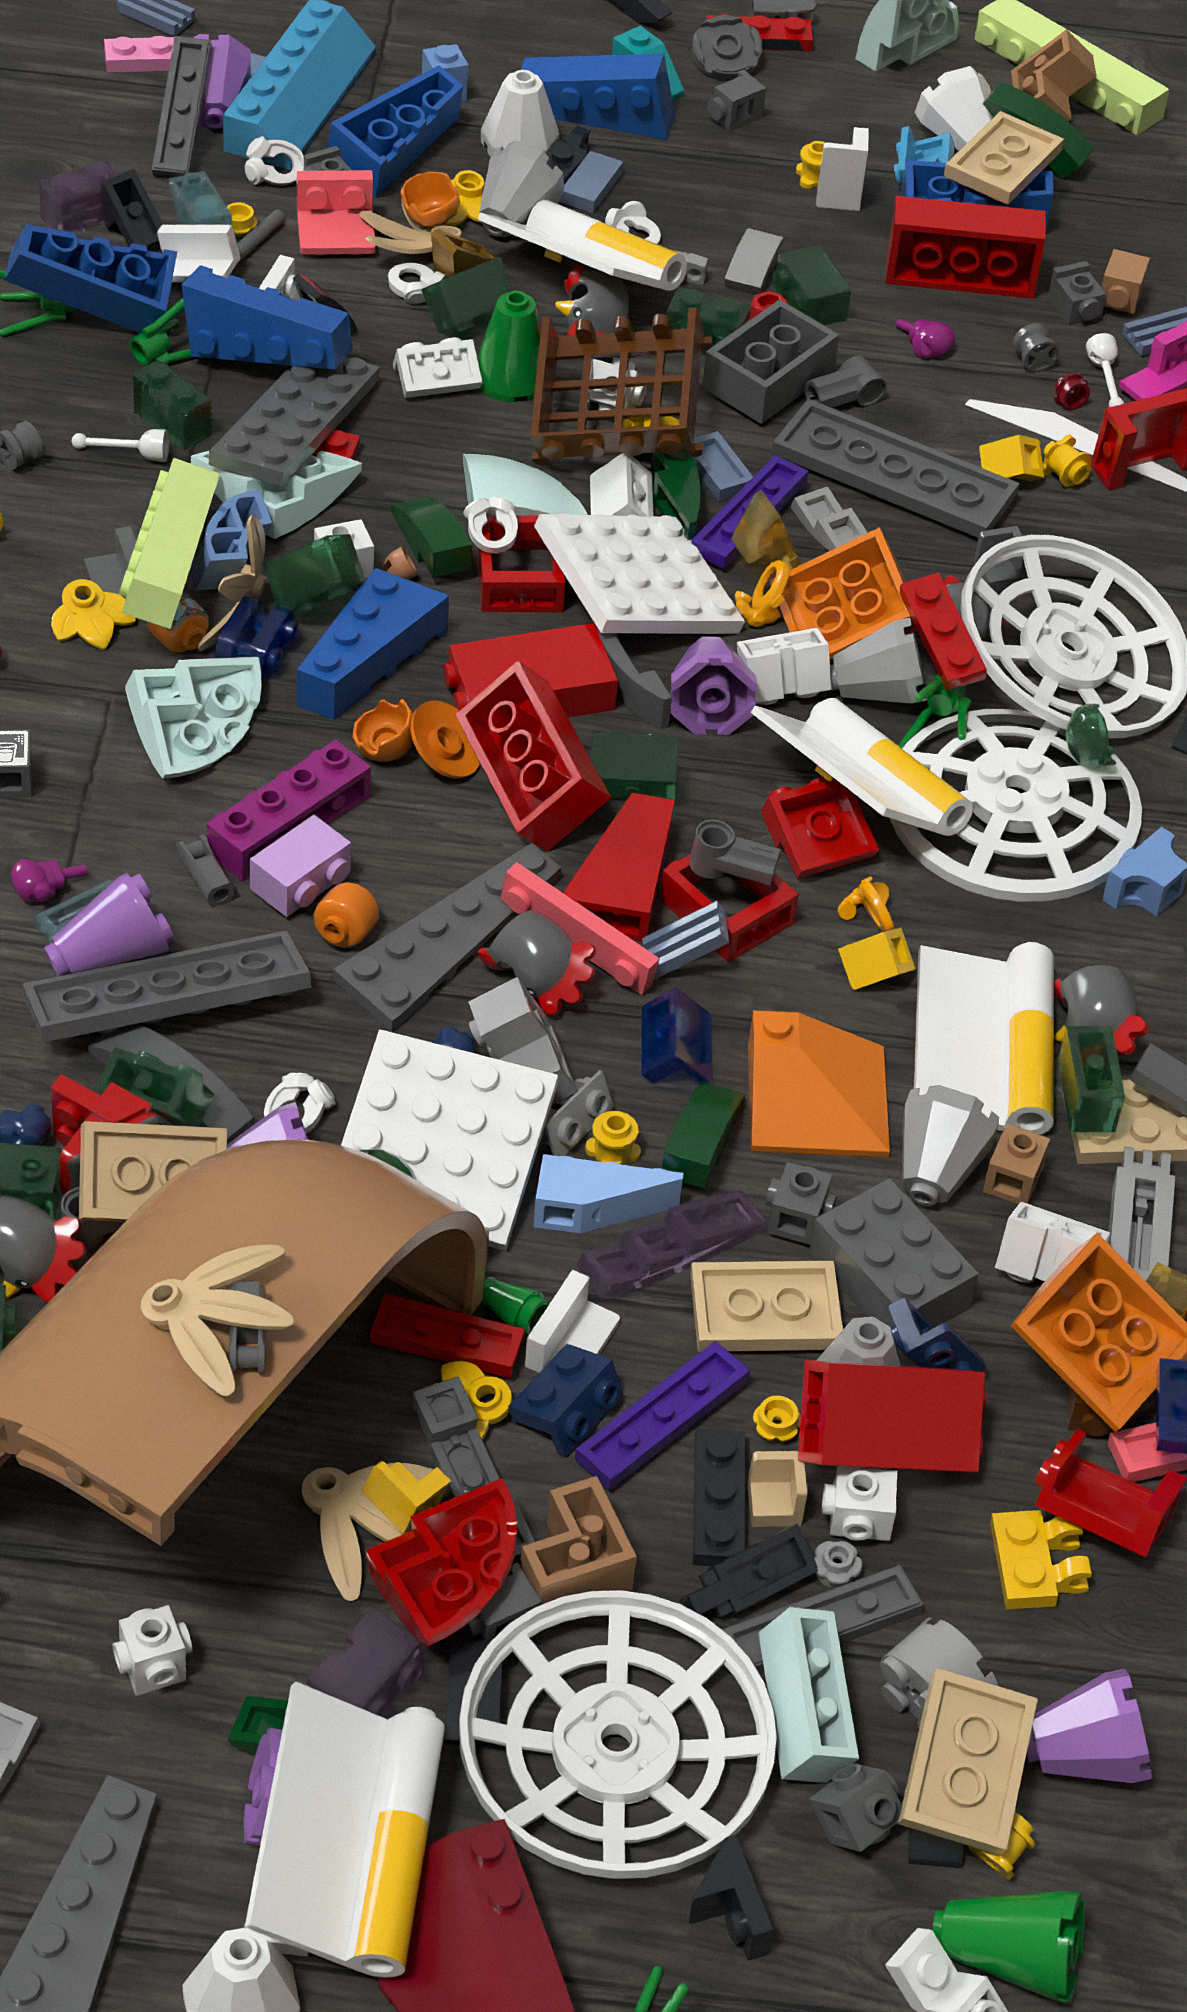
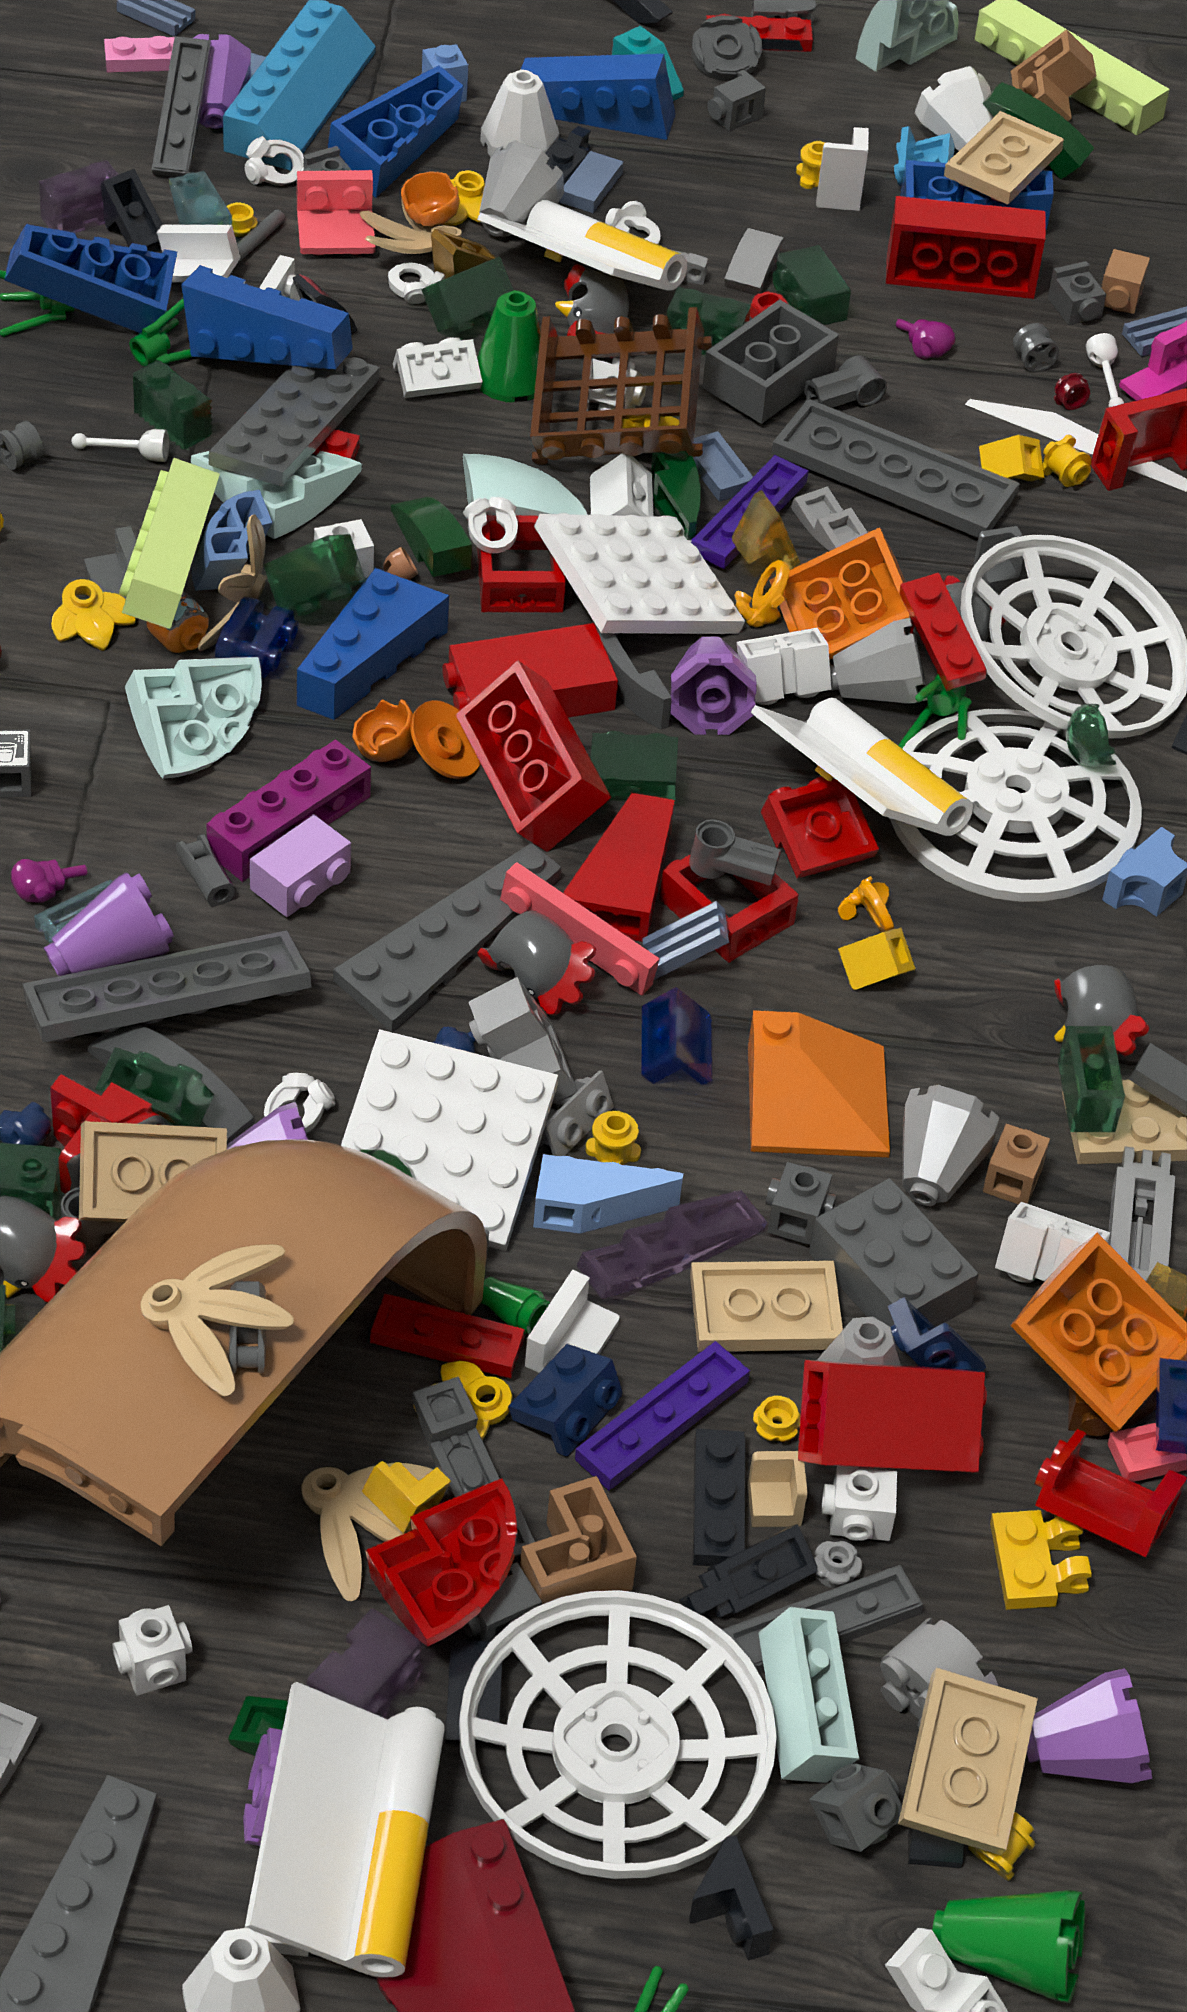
orange head [314,882,379,949] -> none
dark green slope [662,1081,745,1189] -> none
white door [914,942,1054,1135] -> none

